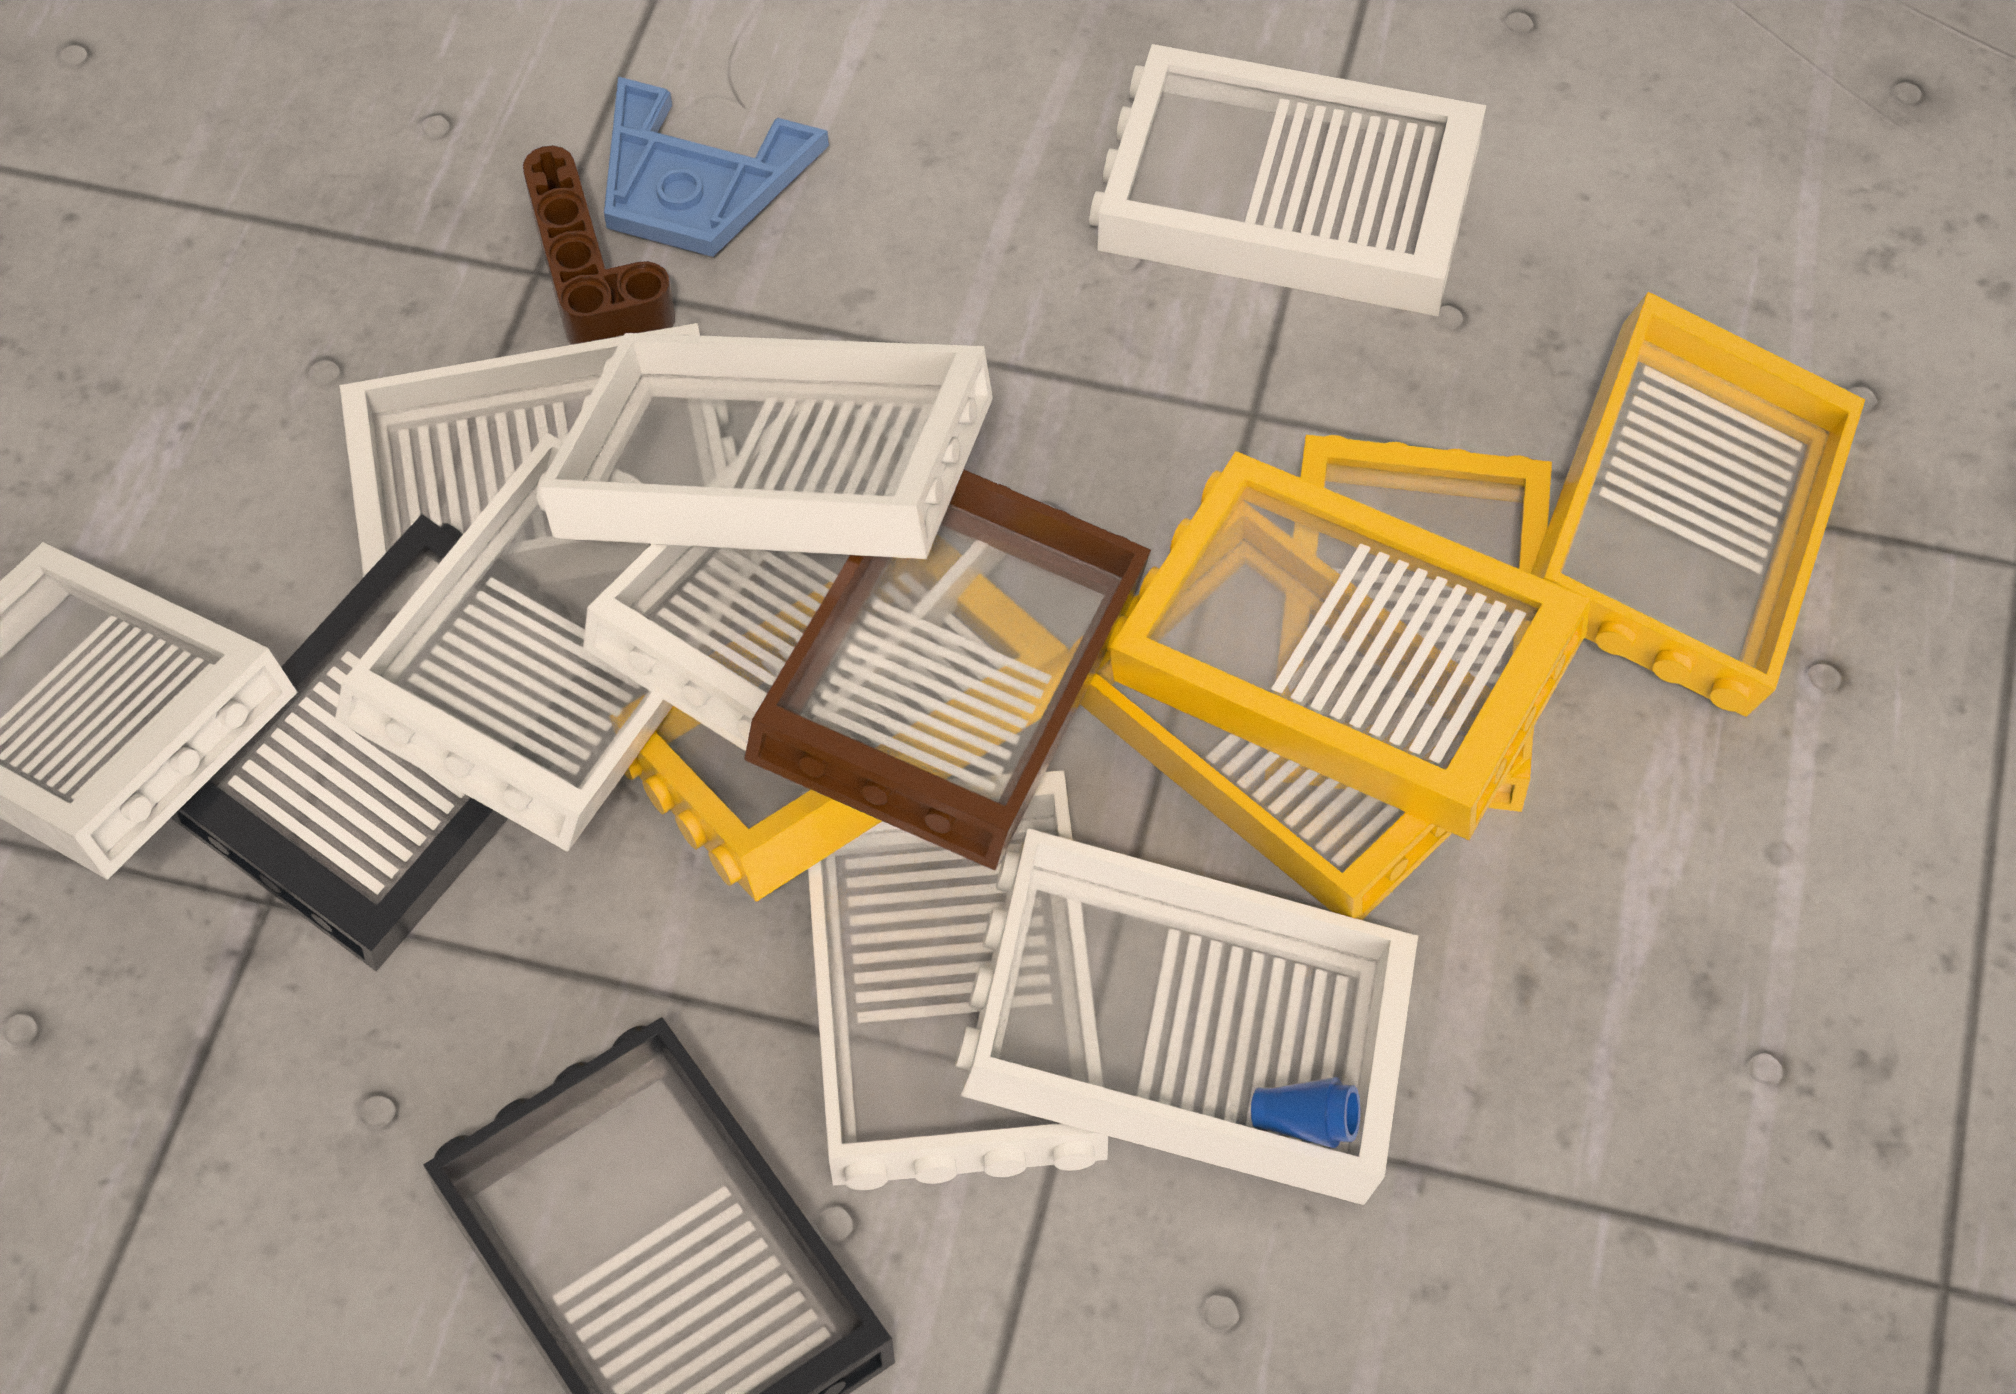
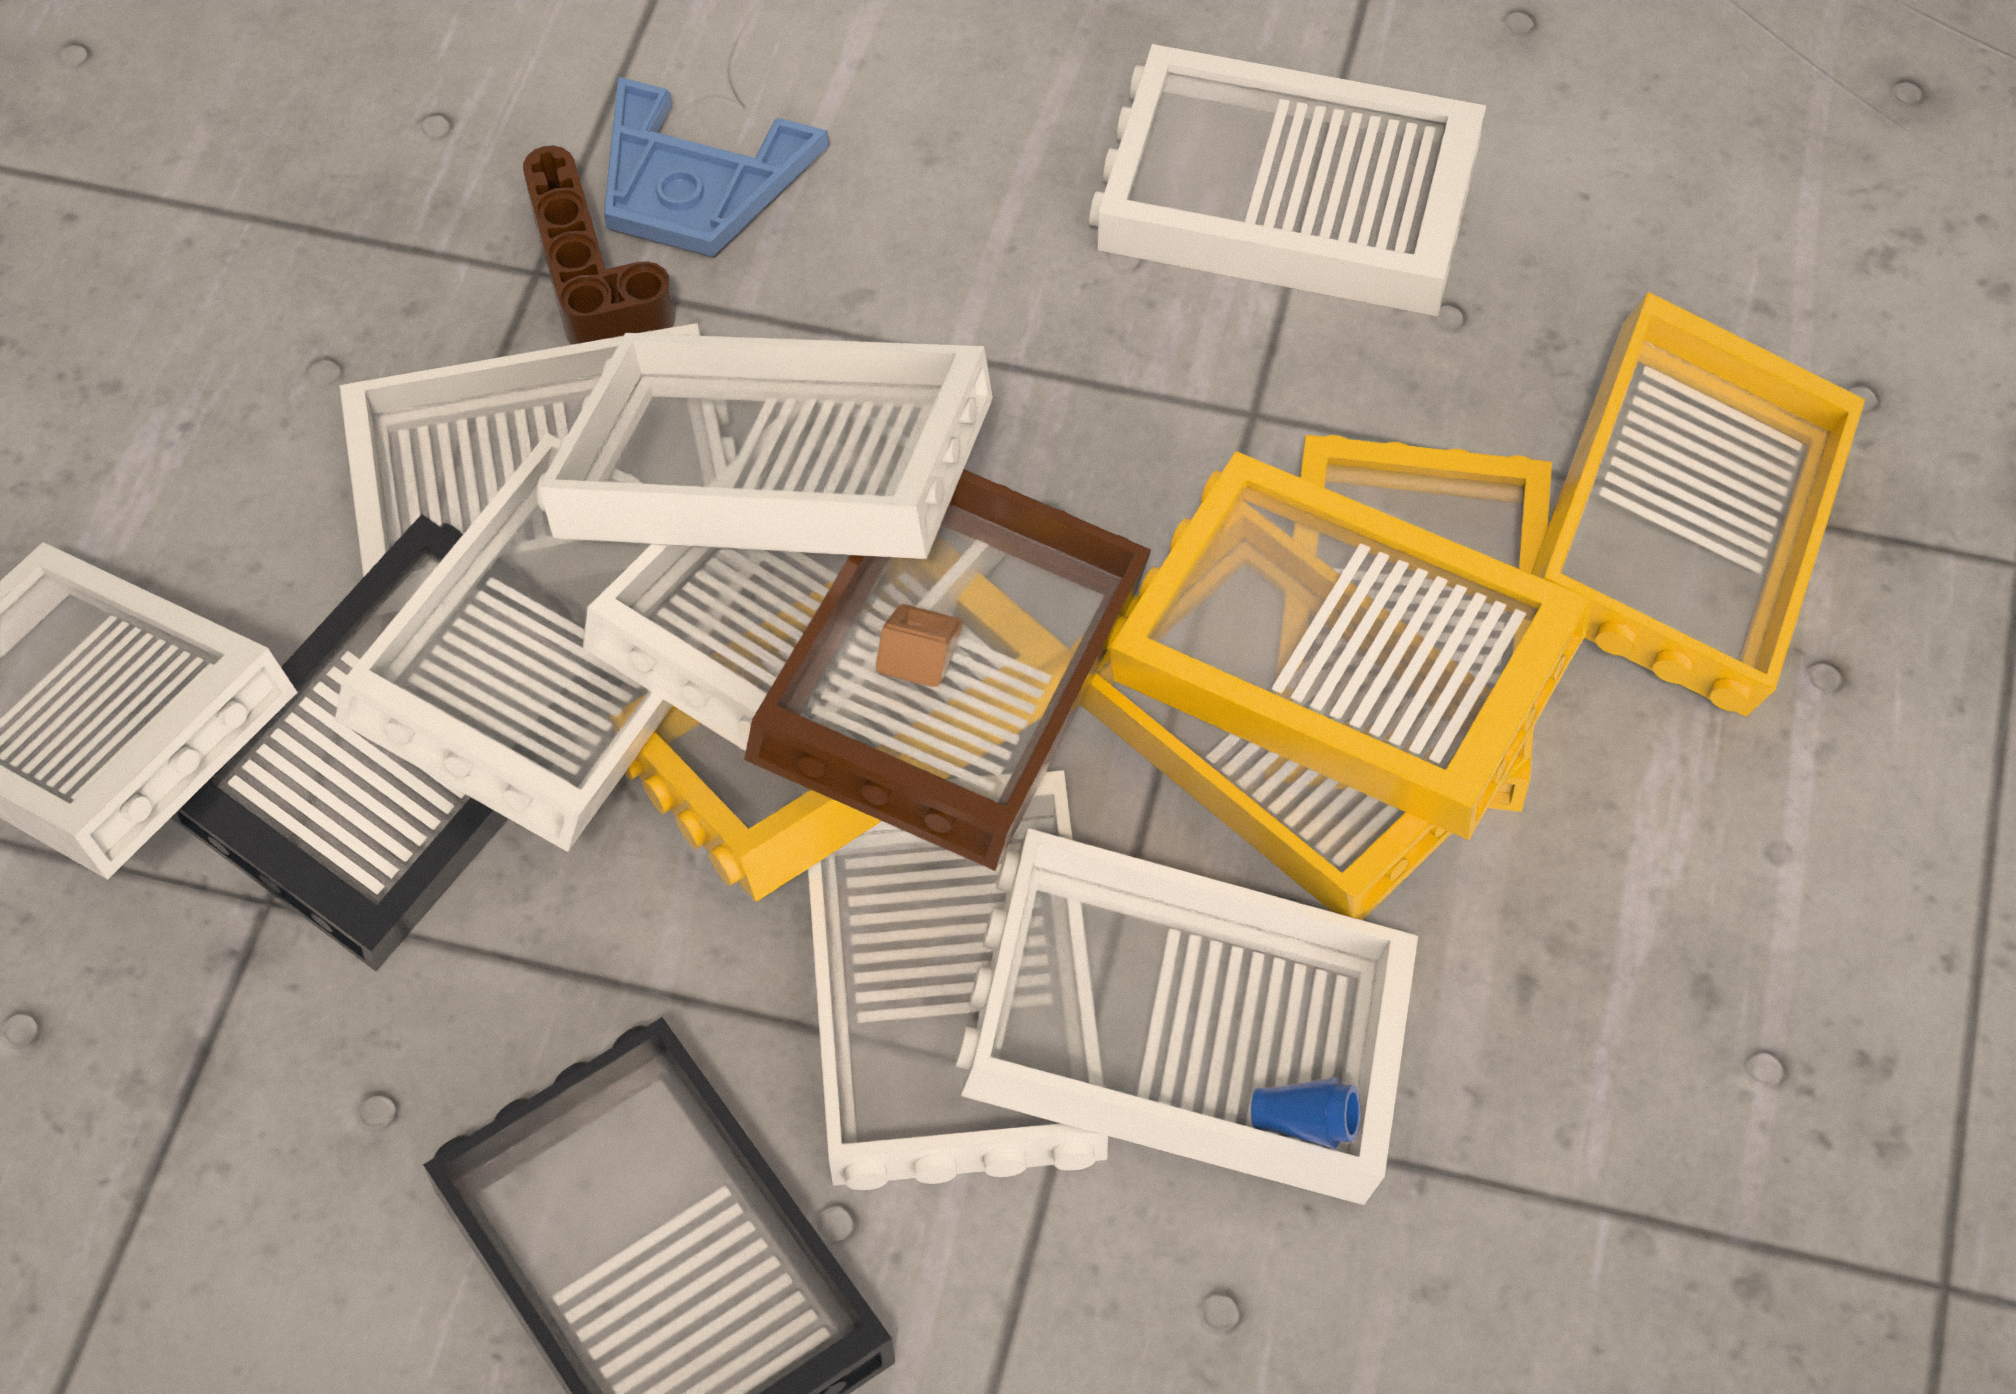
none -> medium nougat slope [876,604,963,687]

